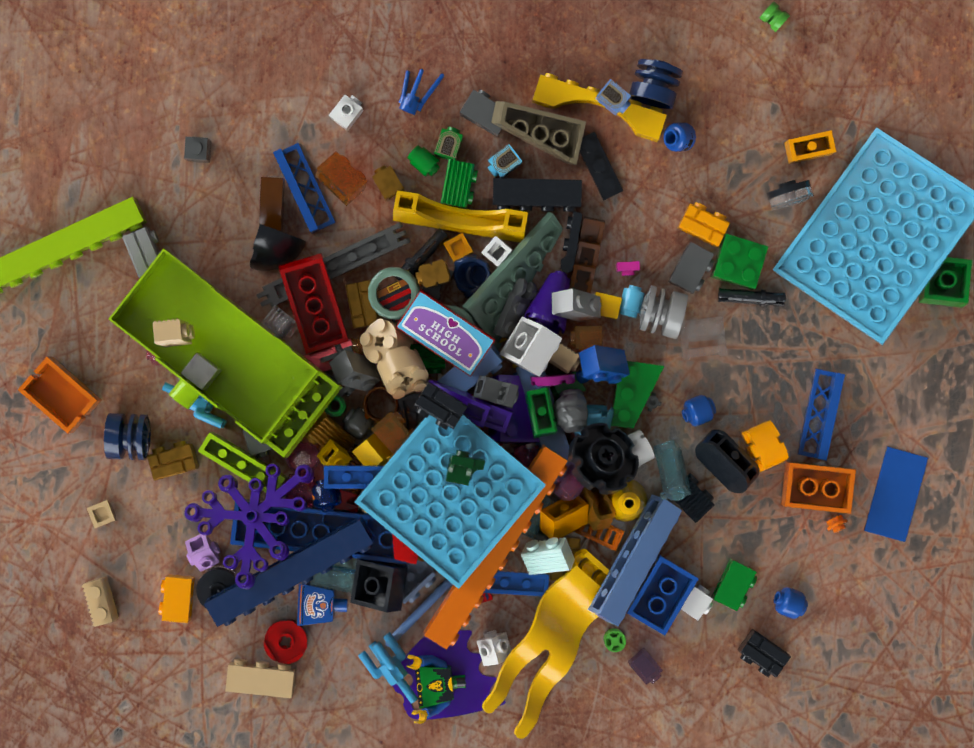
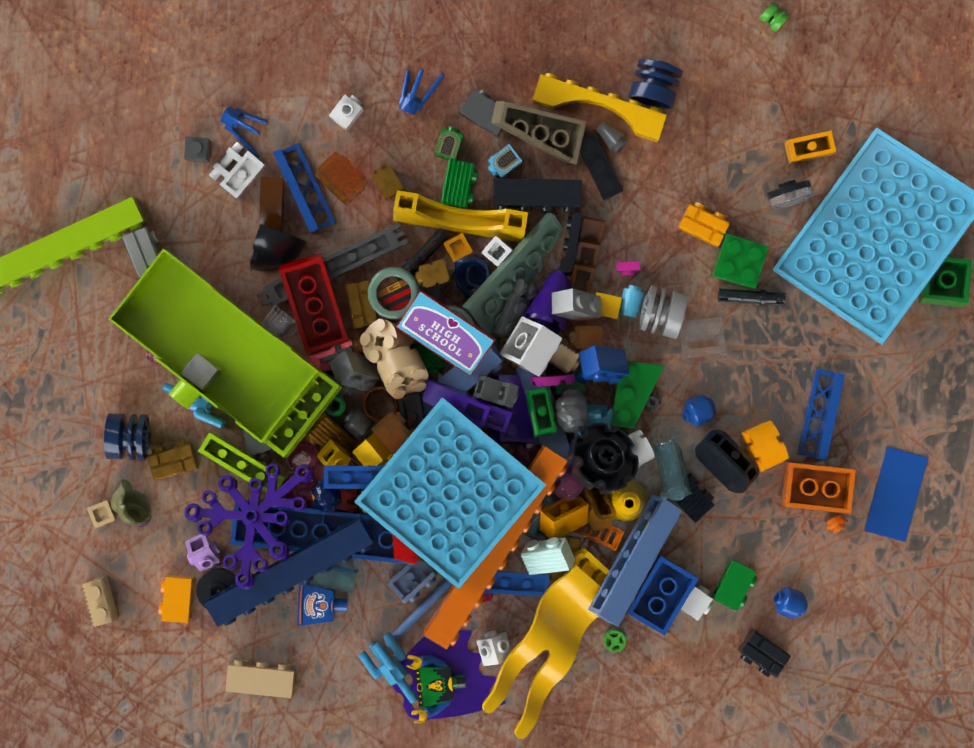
orange piece [18,356,102,434] -> none
tan brick [153,318,195,347] -> none
red plate [264,619,308,664] -> none
black brick [350,559,408,613] -> none
green brick [407,145,440,177] -> none
black brick [414,381,468,430] -> none
dark green brick [445,450,485,486] -> none
brick [595,79,631,116] -> none
clear purple brick [627,648,663,685] -> none
blue head [663,123,696,152] -> none
dark grey brick [668,242,715,294] -> none
none -> olive hair [111,479,152,527]
none -> white plate [209,142,265,199]
none -> blue plant [220,107,268,158]
none -> dark grey cone [596,121,629,153]

